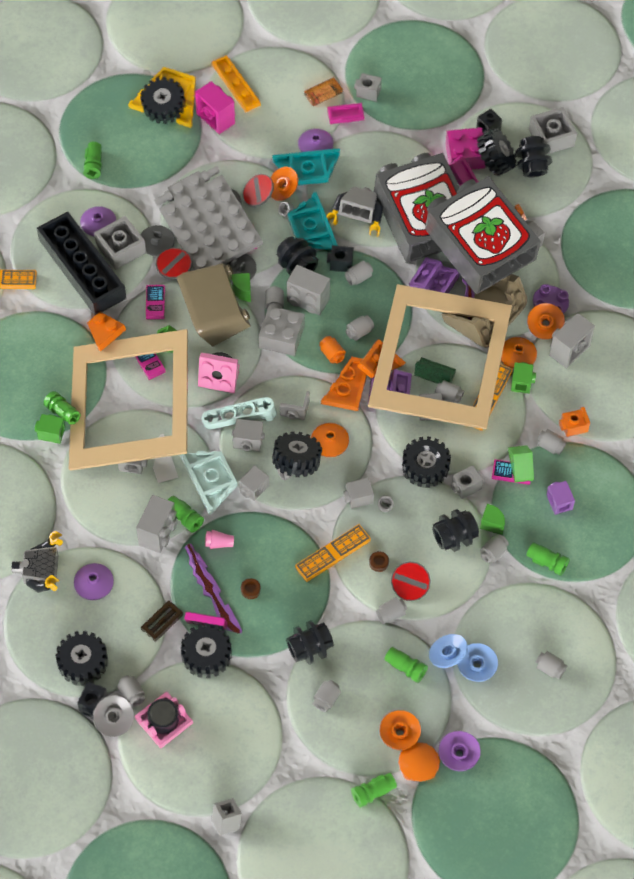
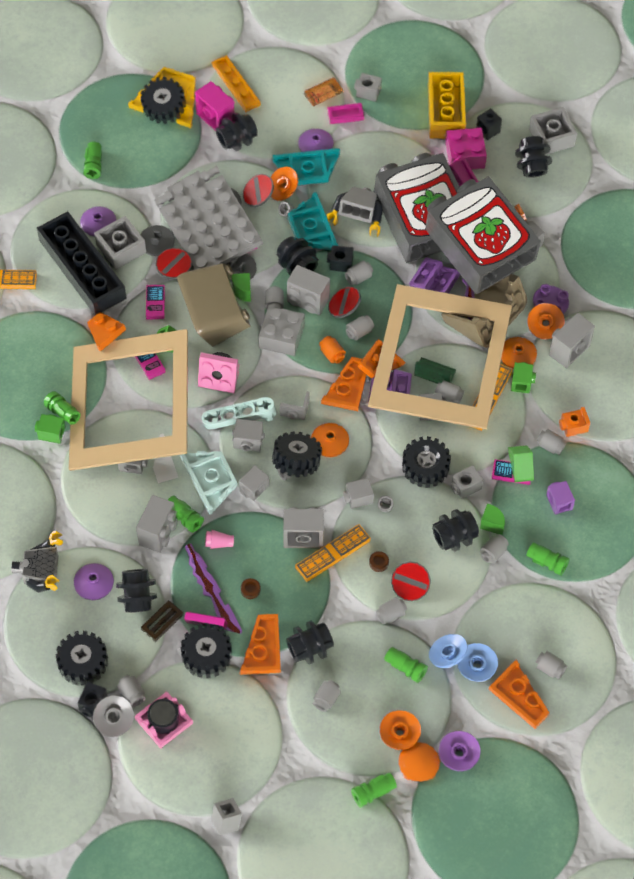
black wheel [477,128,517,176] -> none
none -> black piece [116,569,157,613]
none -> black piece [216,112,258,151]
none -> orange wing [240,614,281,675]
none -> light grey brick [283,507,324,548]
none -> red piece [328,286,361,318]
none -> yellow brick [428,72,466,139]
none -> orange wing [489,660,549,729]

